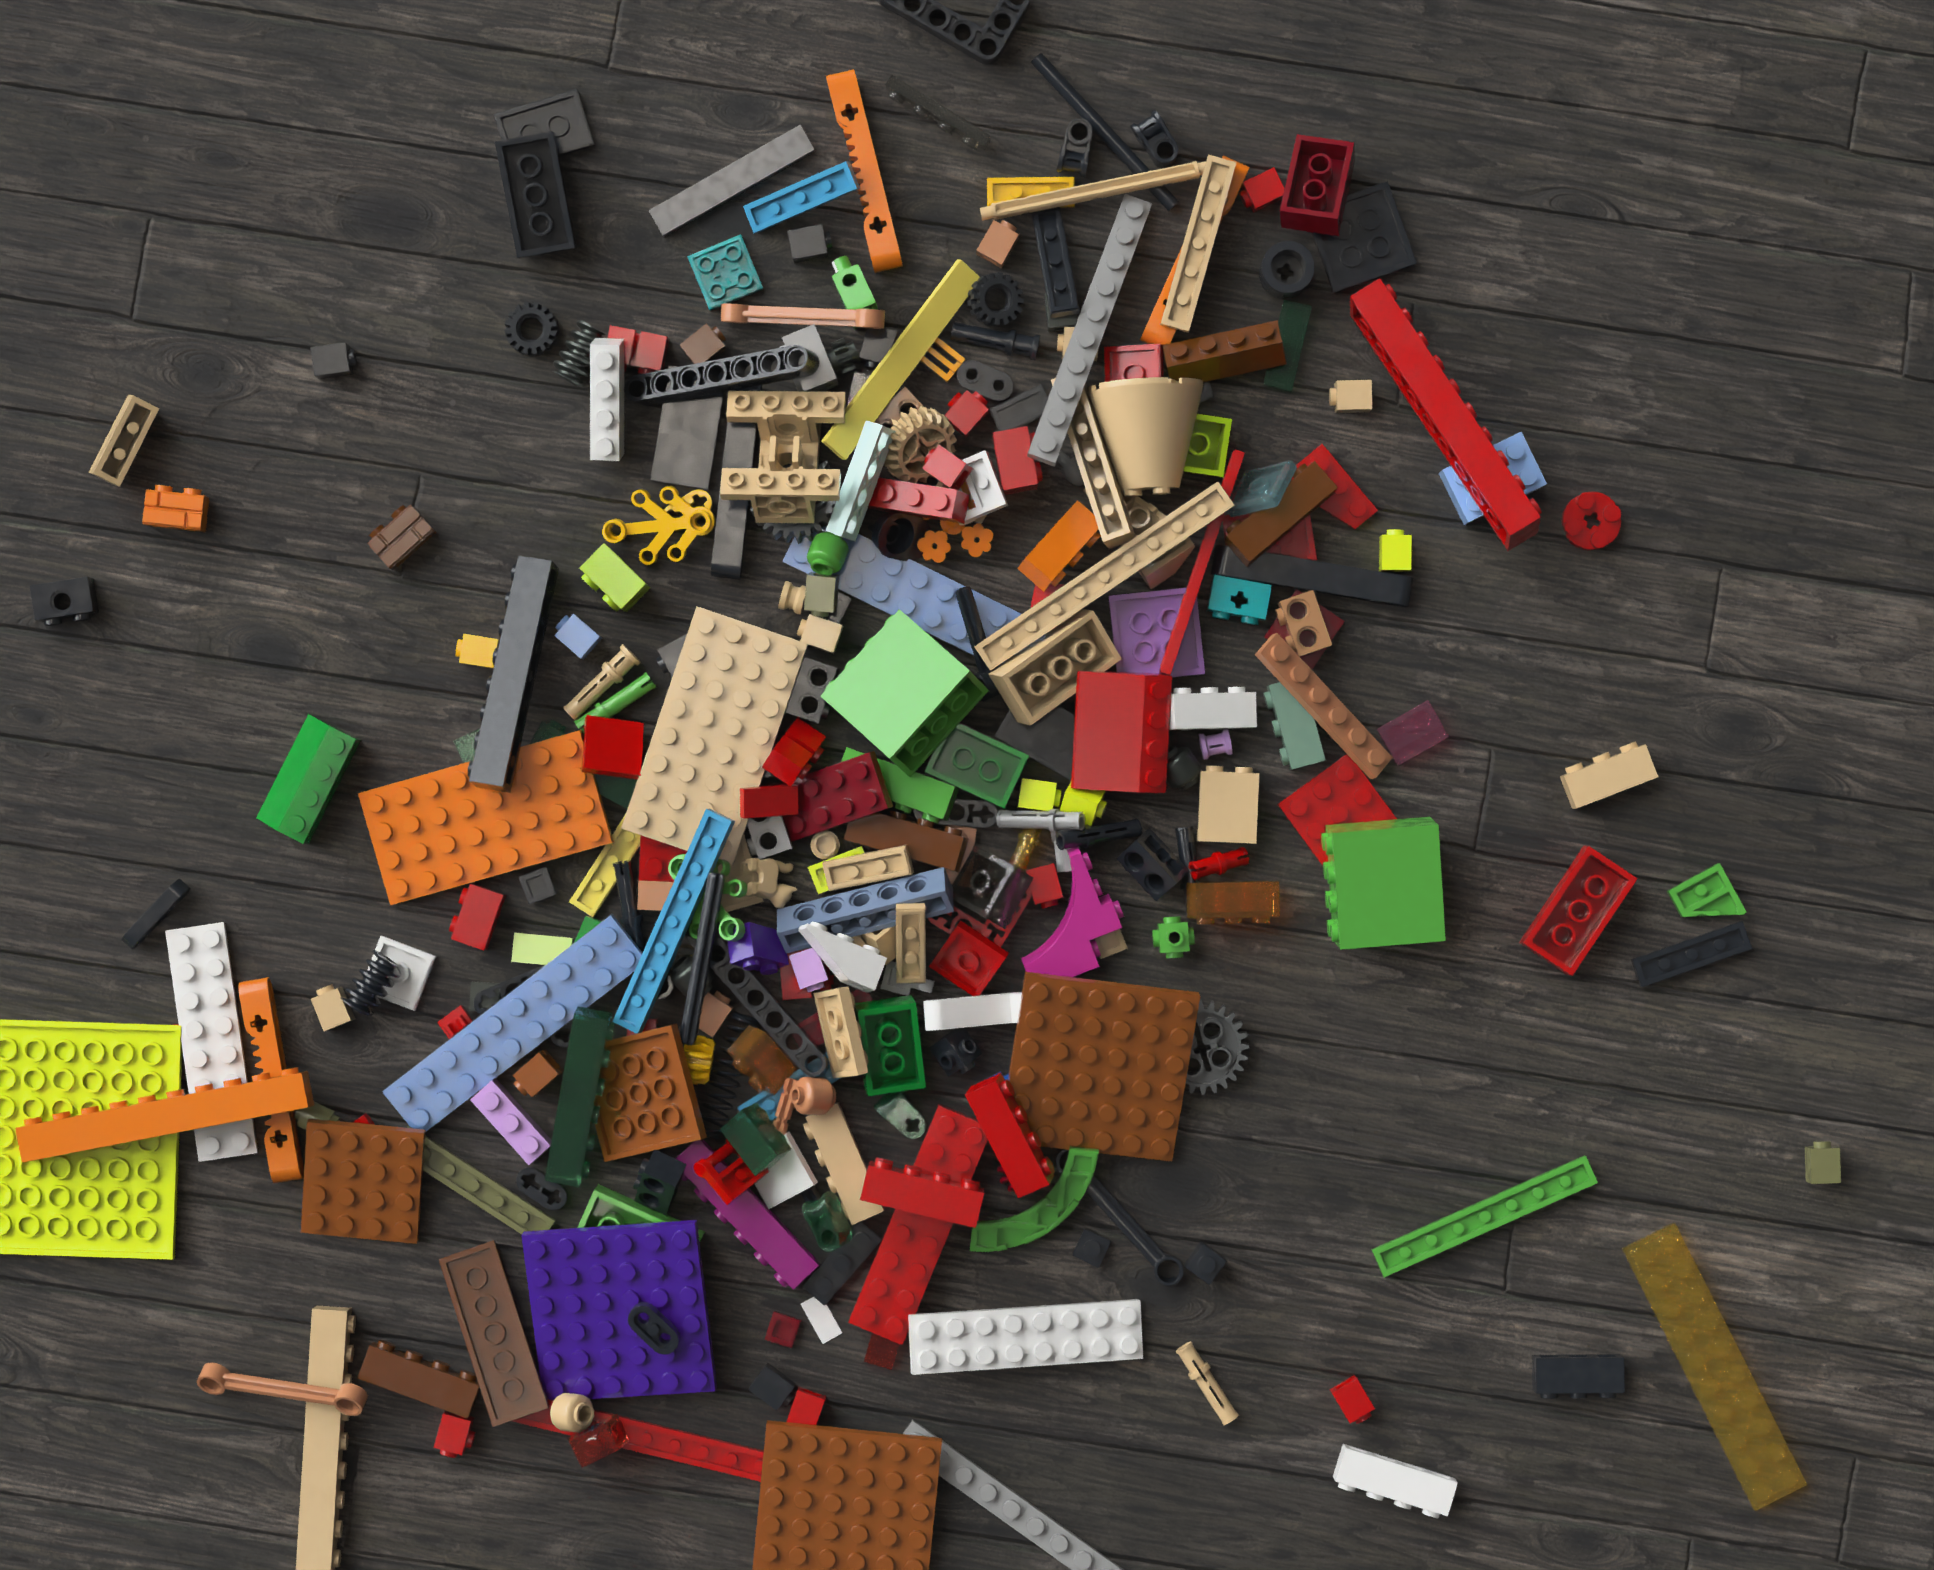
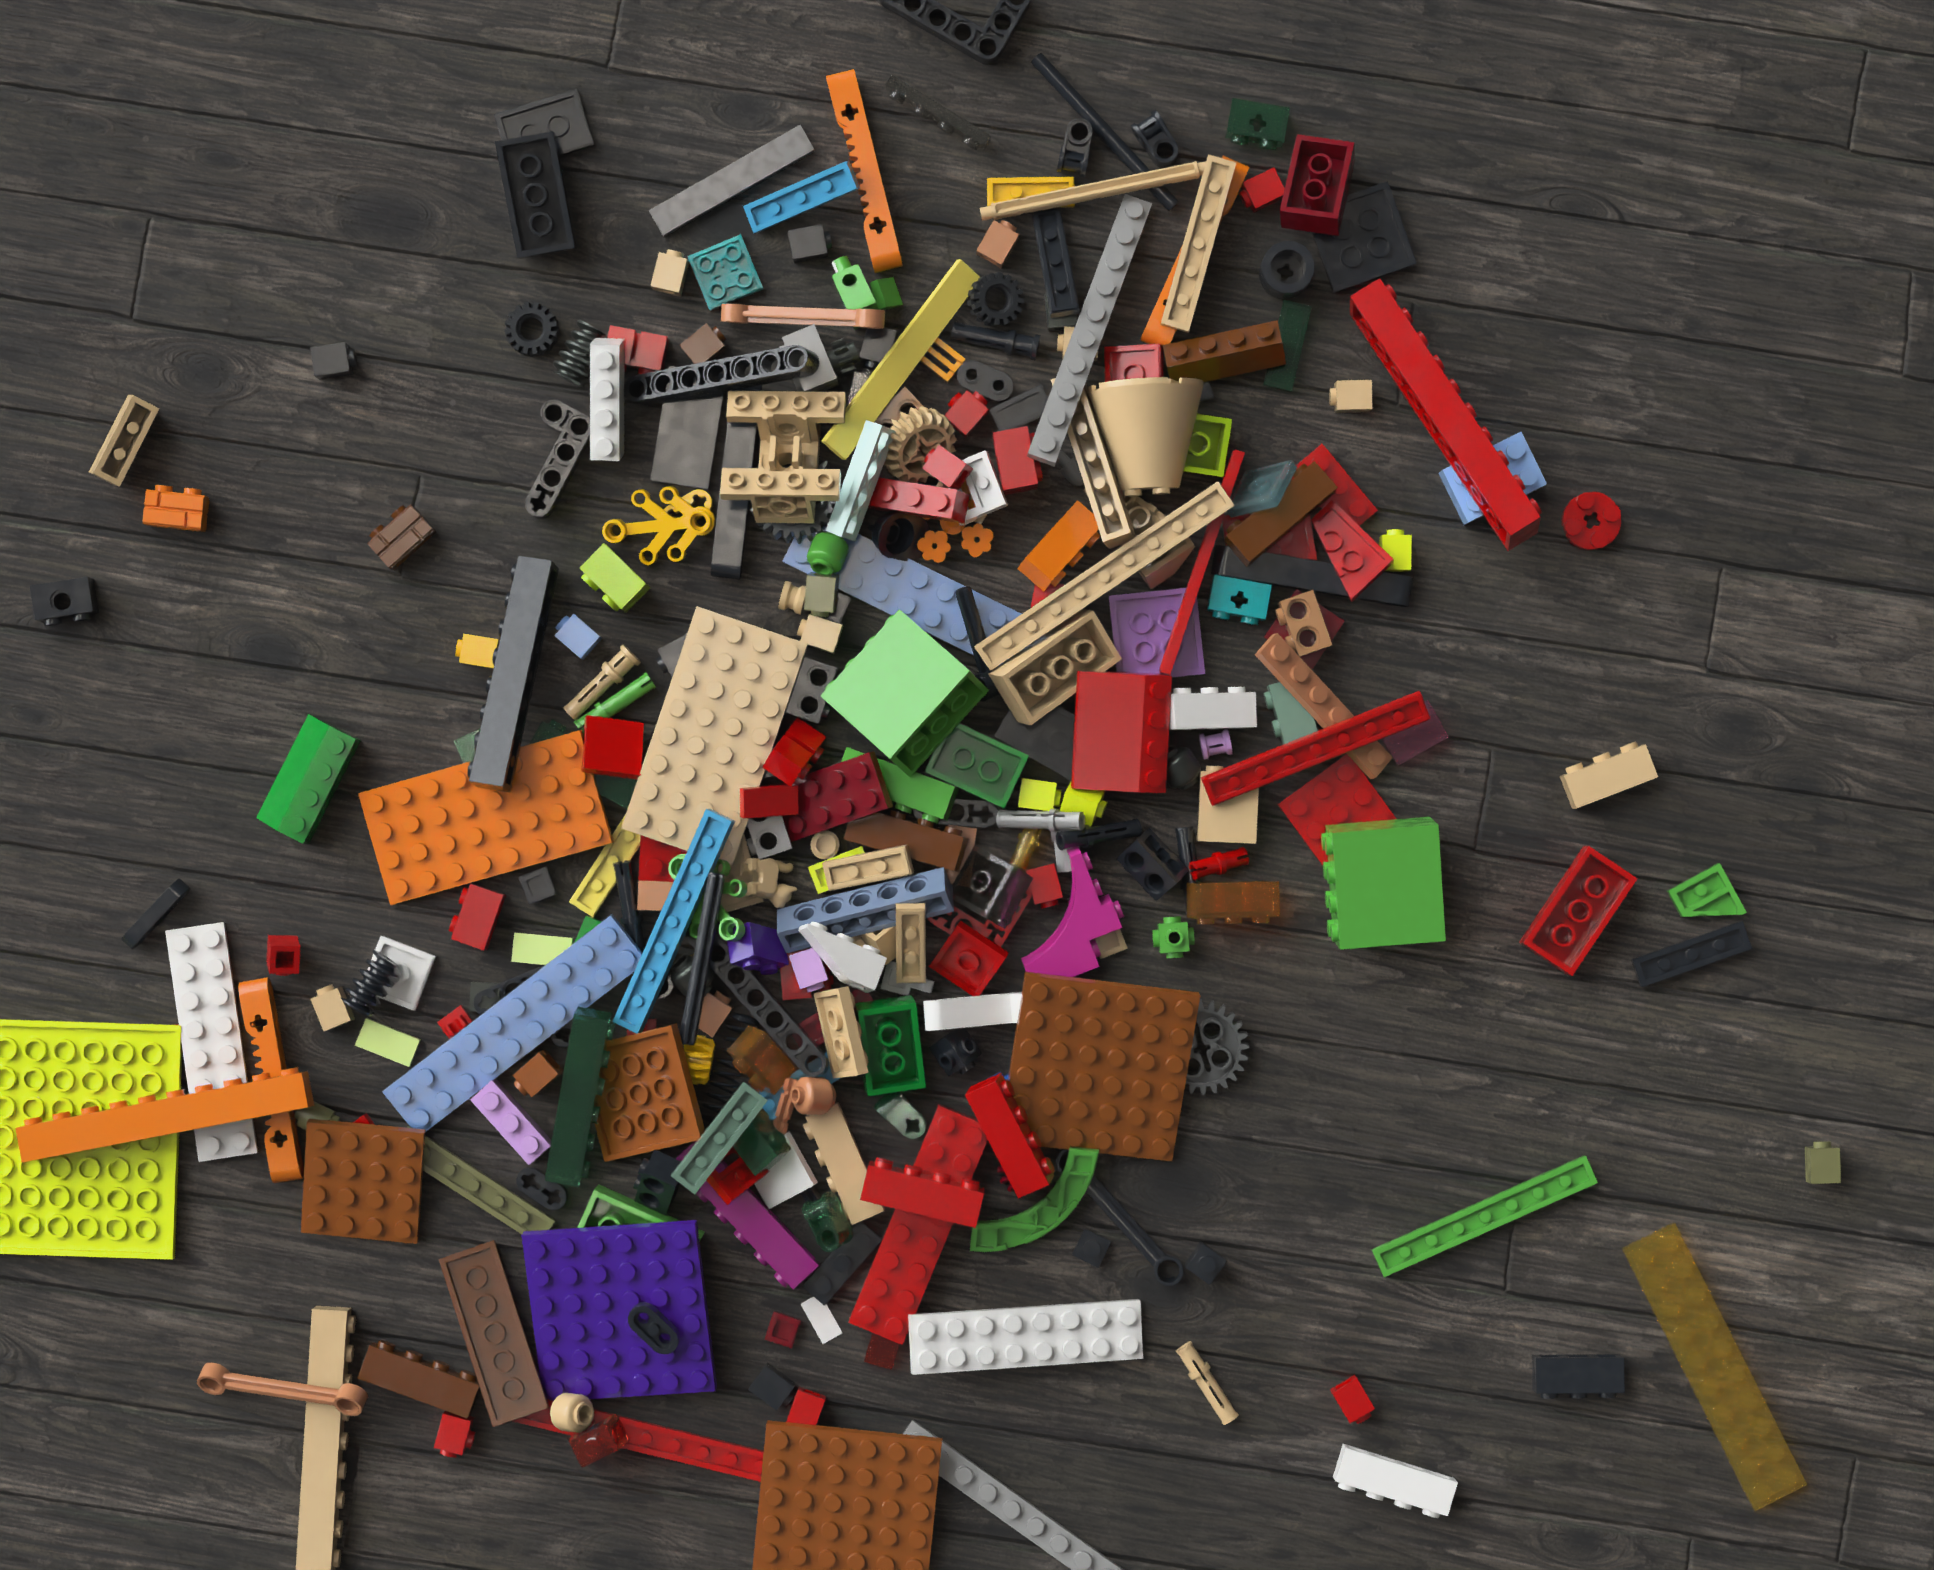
none -> red brick [266,935,300,976]
none -> yellowish green tile [355,1018,421,1067]
none -> beam [525,400,590,519]
none -> tan brick [651,249,689,297]
none -> sand green plate [671,1082,768,1194]
none -> bright green tile [870,277,903,310]
none -> red tile [1201,691,1430,806]
none -> clear green brick [1225,98,1290,150]
none -> red wing [1311,500,1394,602]

